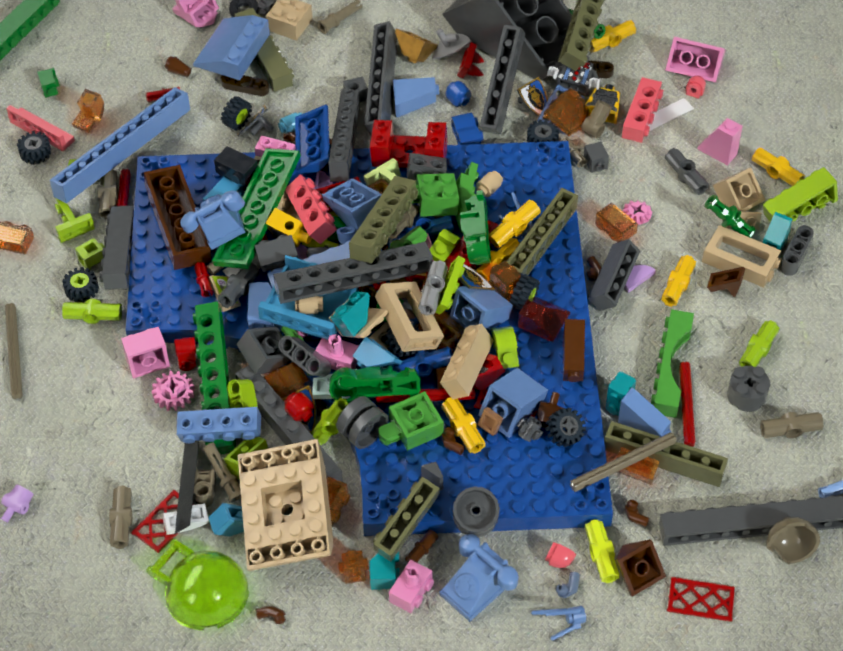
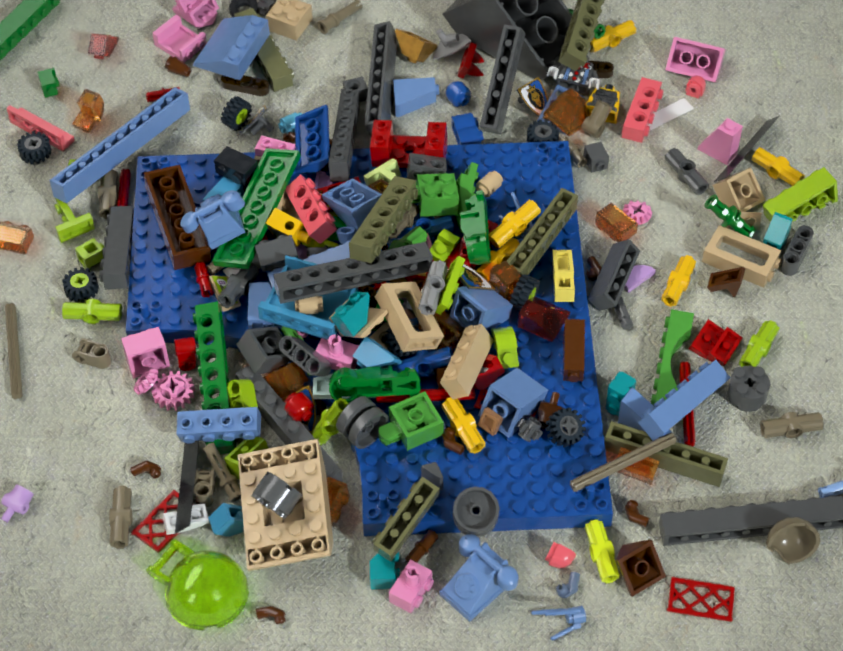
clear orange brick [338,550,369,584] -> none
none -> dark tan piece [72,338,112,369]
none -> clear red slope [88,33,119,59]
none -> reddish brown arm [130,461,161,478]
none -> bright pink gear [134,367,159,395]
none -> bright pink panel [152,15,207,63]
none -> dark grey brick [251,471,302,519]
none -> light yellow slope [552,250,575,302]
none -> dark grey axle [614,297,633,330]
none -> medium blue brick [638,360,731,441]
none -> red slope [688,319,743,366]
none -> black sticker [714,116,779,182]

